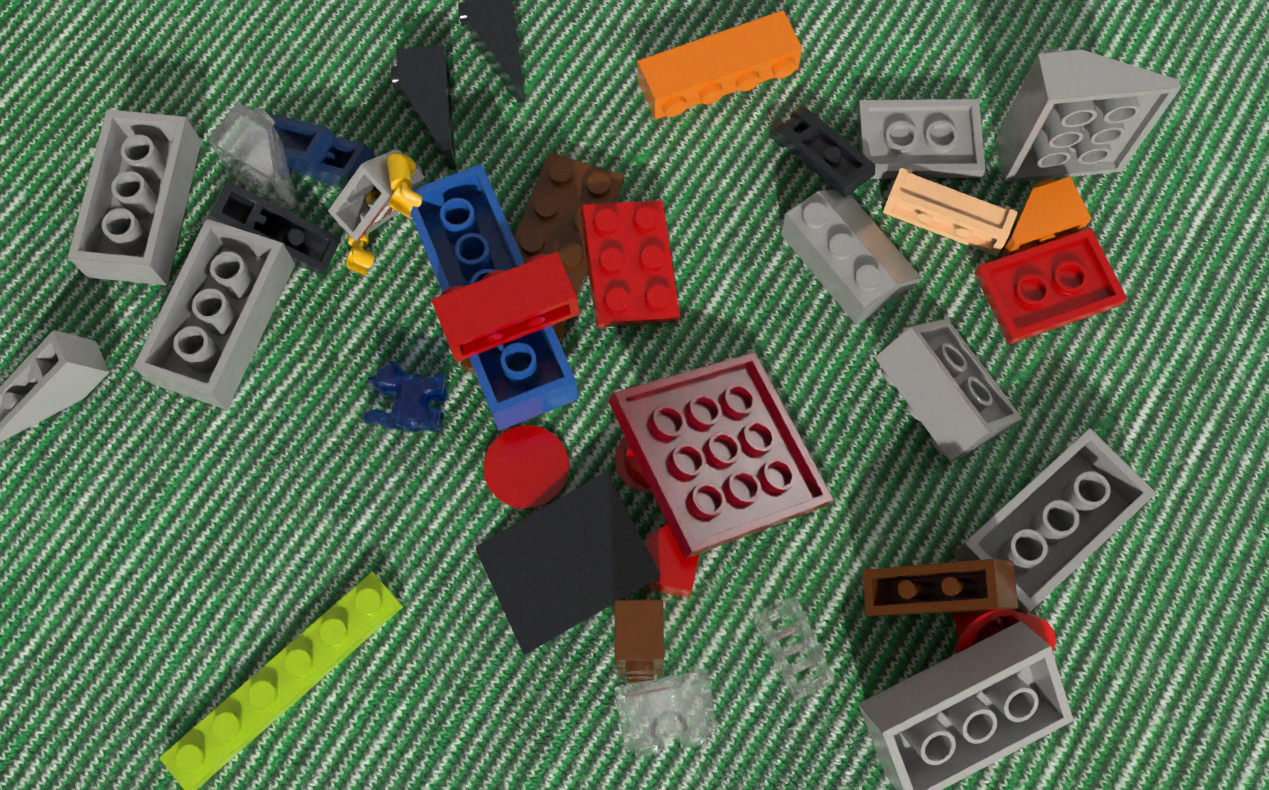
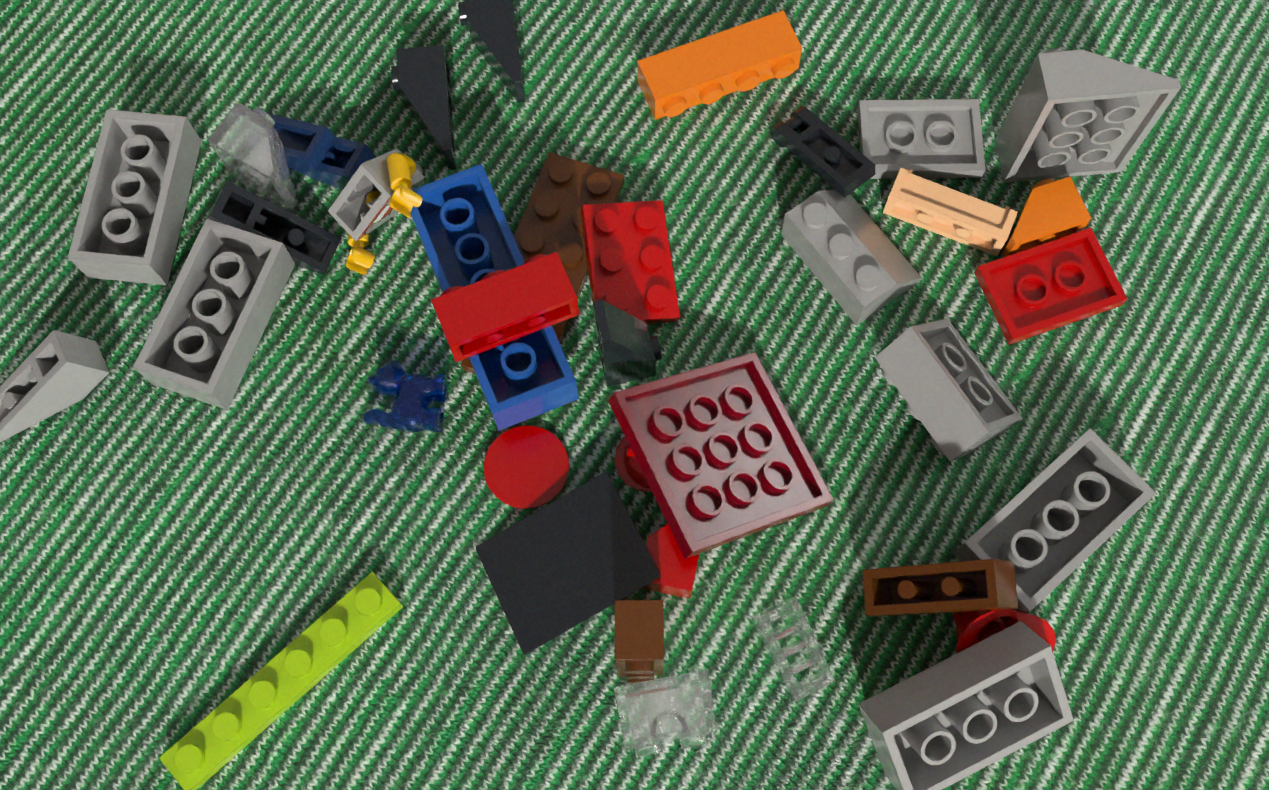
none -> black slope [593,300,662,387]

